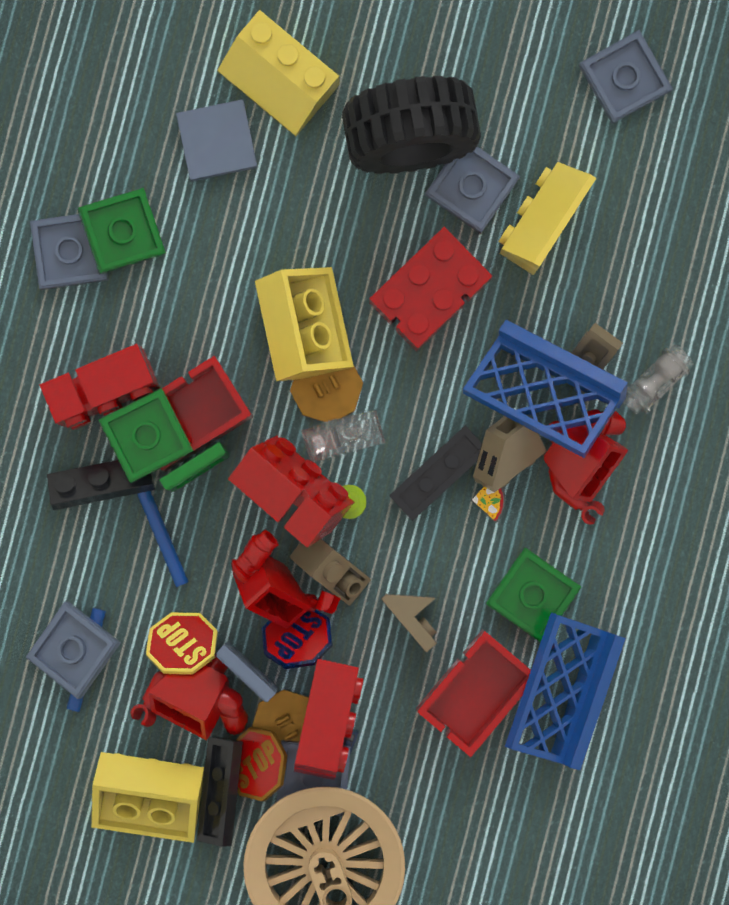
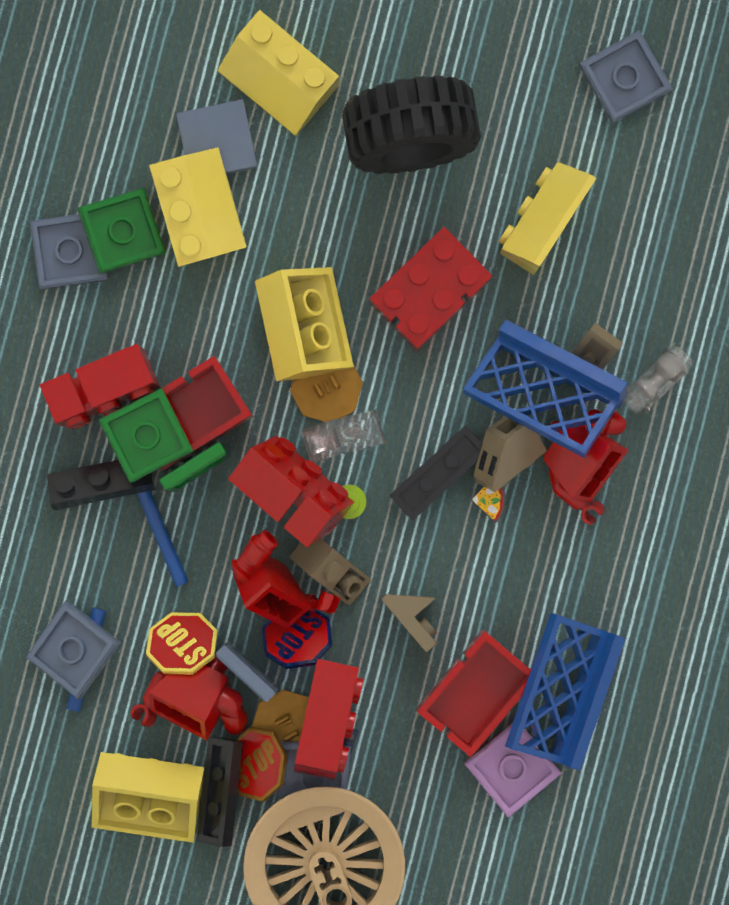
sand blue tile [425,147,521,234] -> none
green tile [485,547,581,642] -> none
none -> light yellow slope [149,147,247,267]
none -> lavender tile [464,722,562,817]

